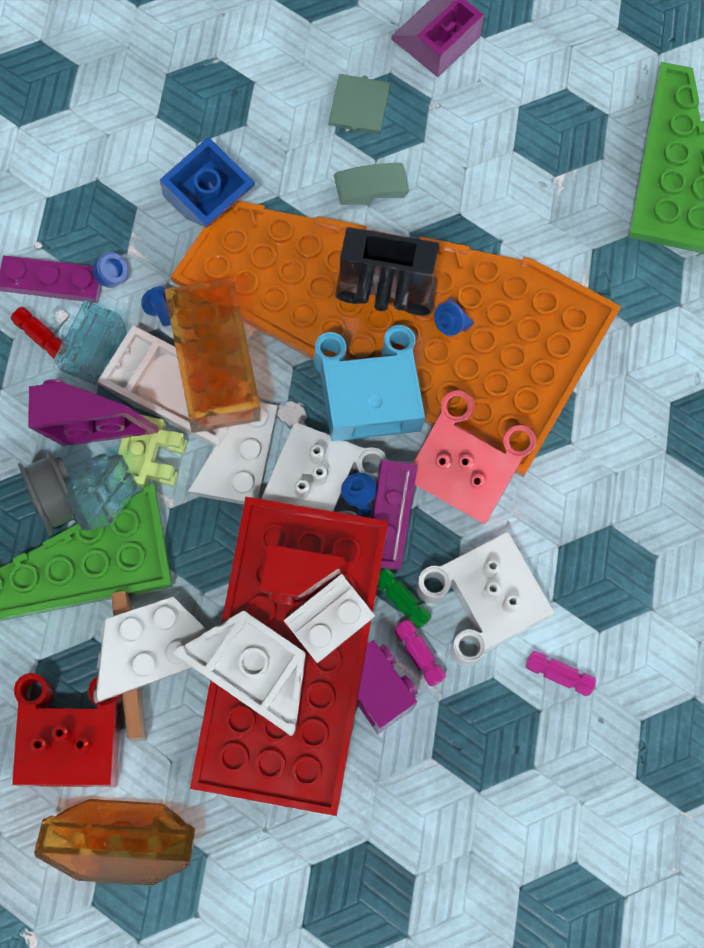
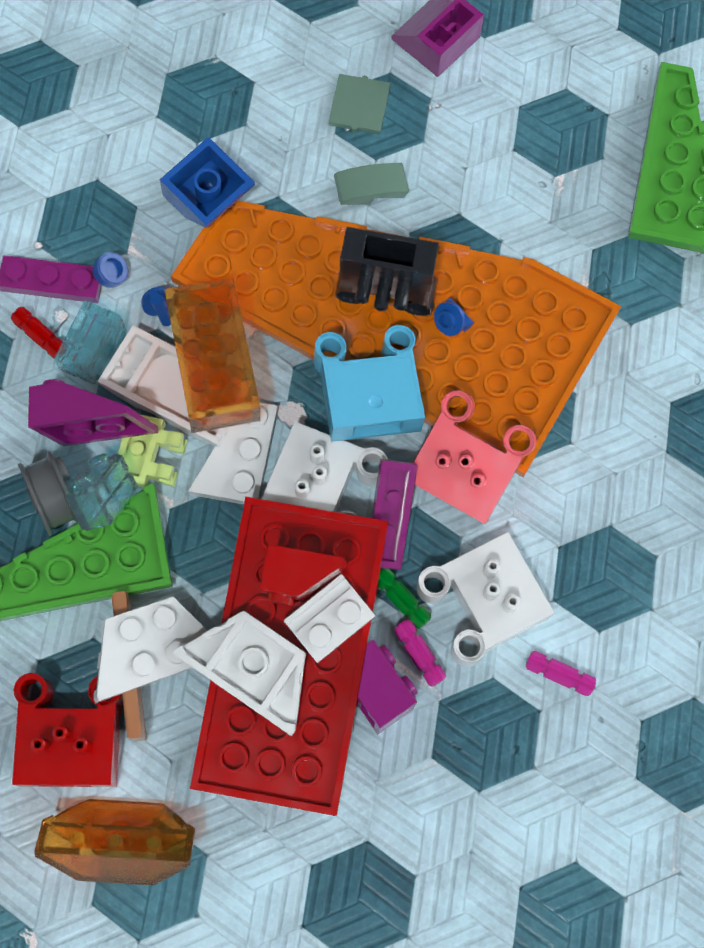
blue plate [341,473,377,516] -> none

